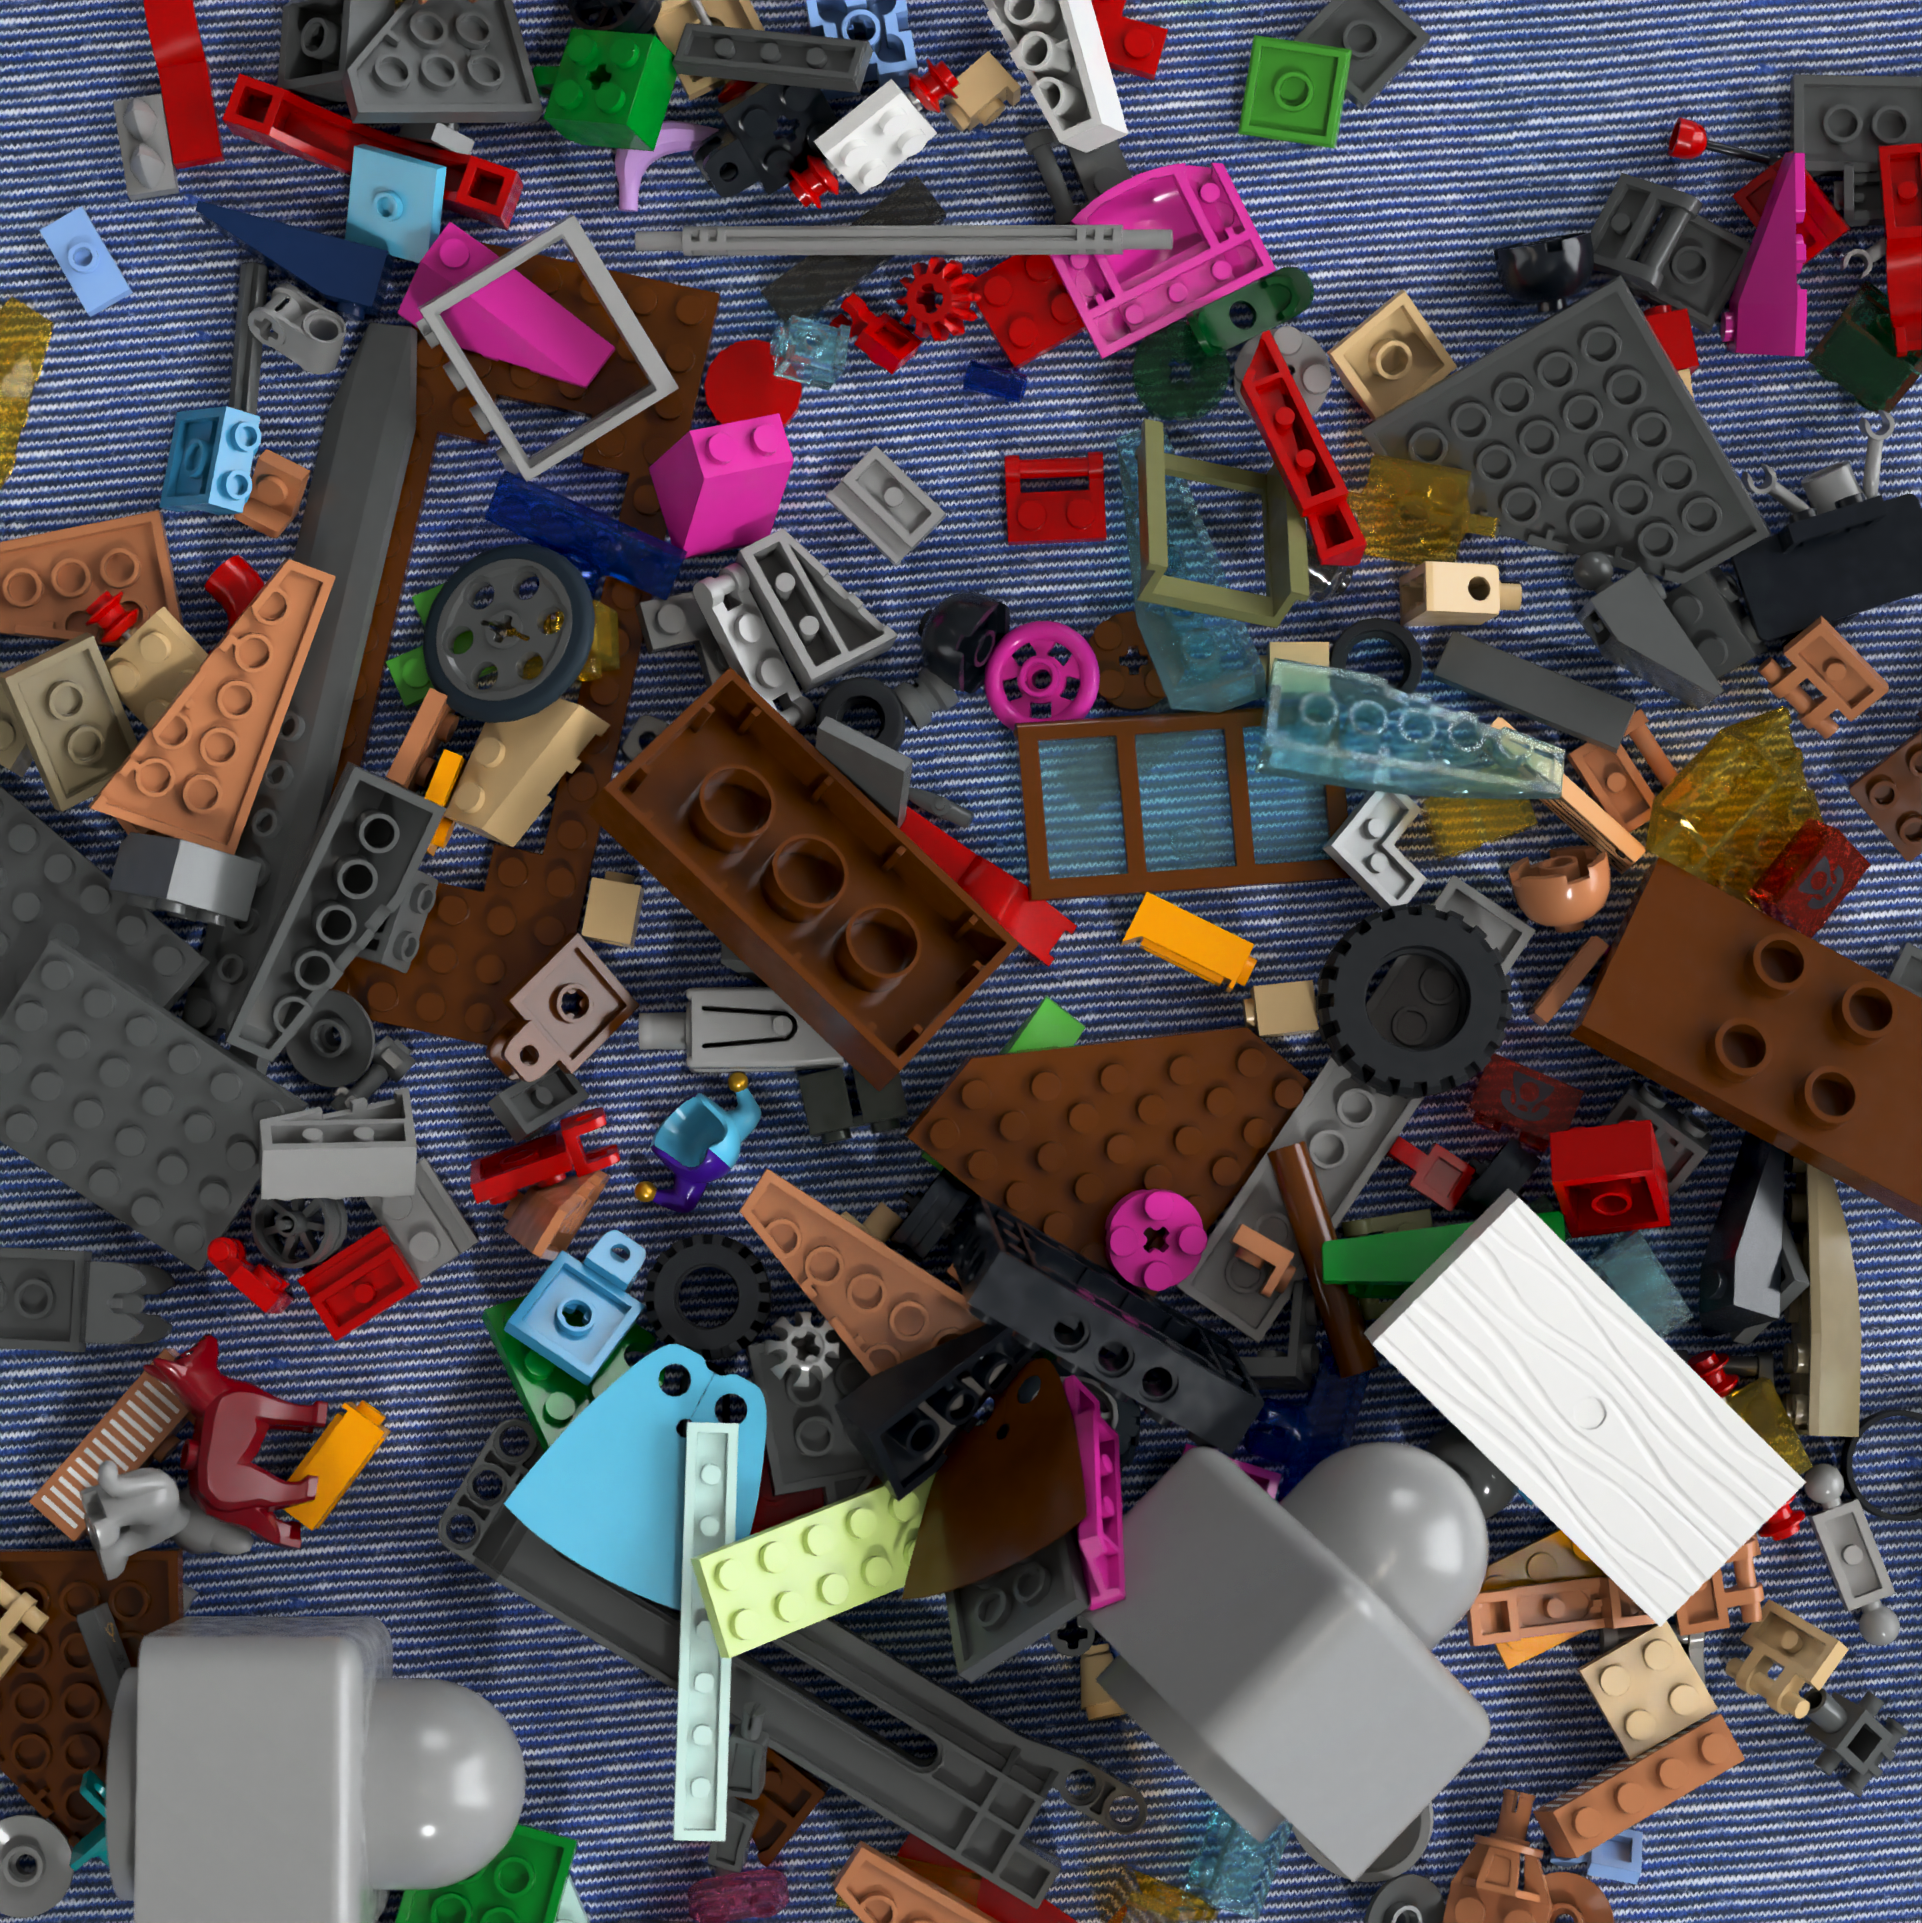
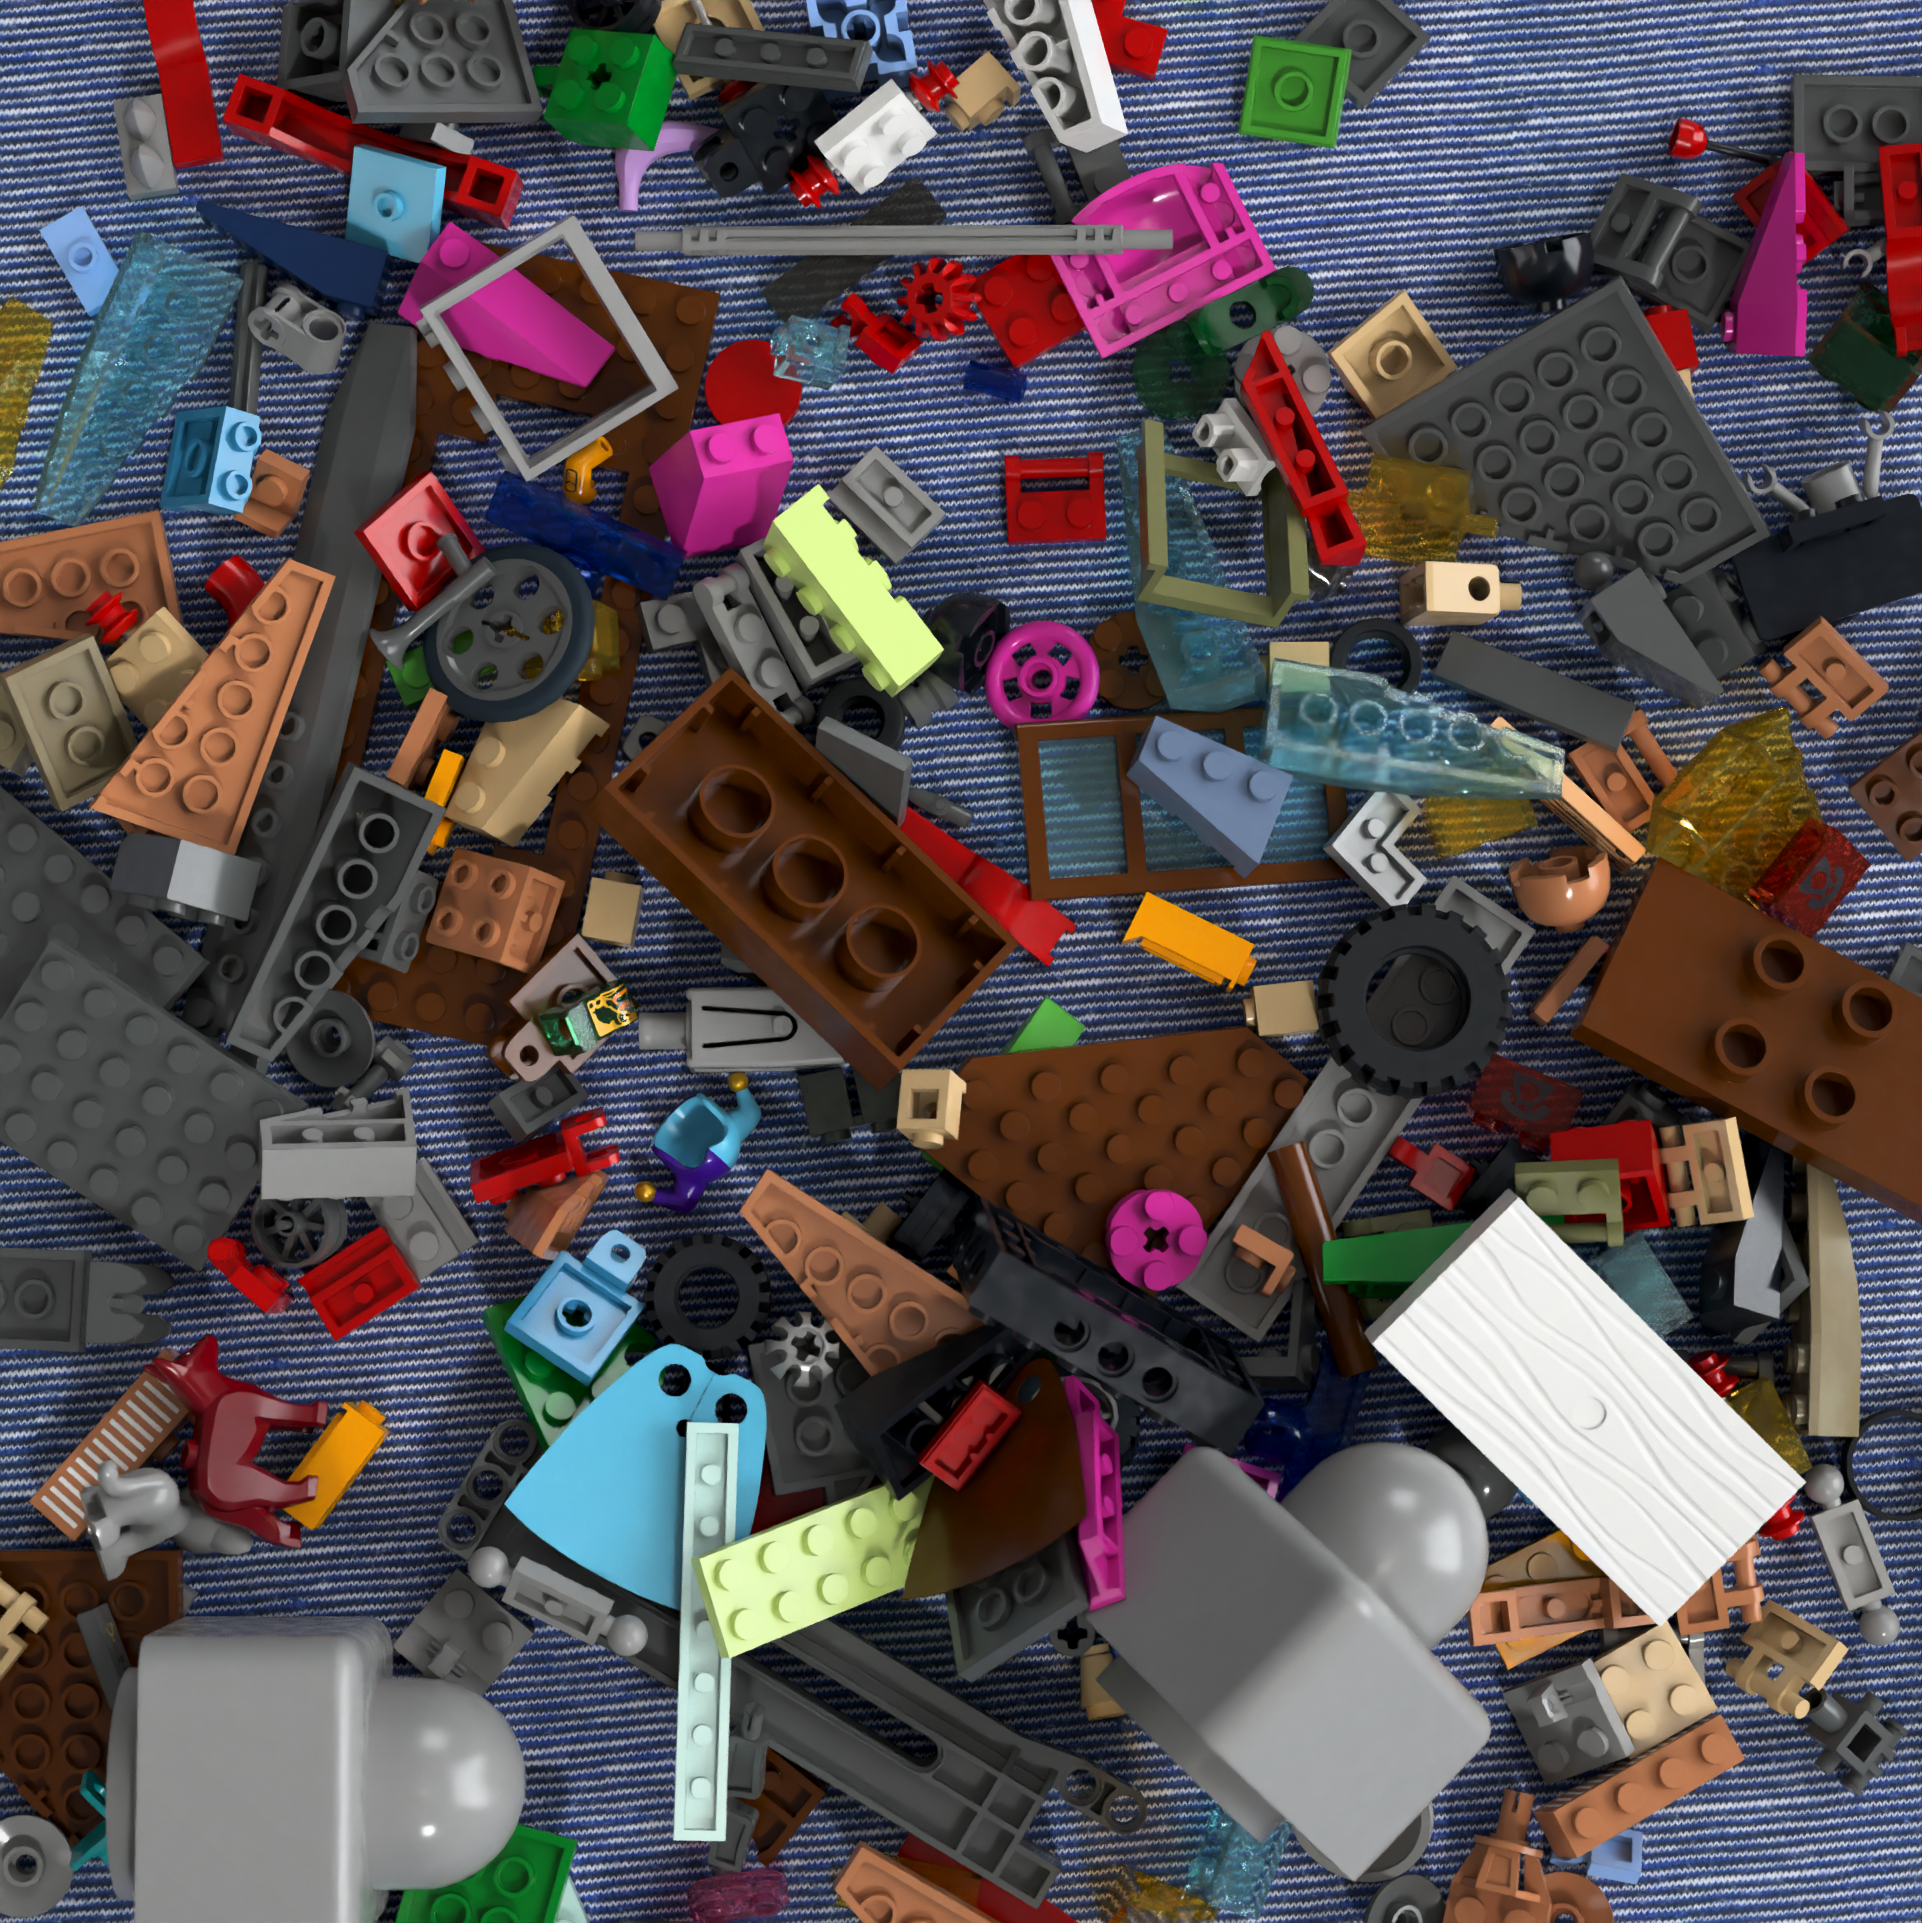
none -> clear light blue wedge [32,229,244,527]
none -> red plate [354,471,486,611]
none -> dark grey piece [369,533,498,670]
none -> light grey hinge [393,1568,535,1696]
none -> nougat bracket [426,848,566,974]
none -> light grey plate [468,1546,648,1656]
none -> clear green leg [539,979,639,1057]
none -> light orange arm [562,436,613,504]
none -> yellowish green wedge [762,484,944,698]
none -> tan brick [896,1069,967,1149]
none -> red plate [917,1379,1022,1492]
none -> sand blue wedge [1126,716,1293,879]
none -> white hips [1192,398,1276,496]
none -> light grey hinge [1502,1657,1636,1785]
none -> olive plate [1514,1159,1624,1247]
none -> tan plate [1659,1117,1754,1227]

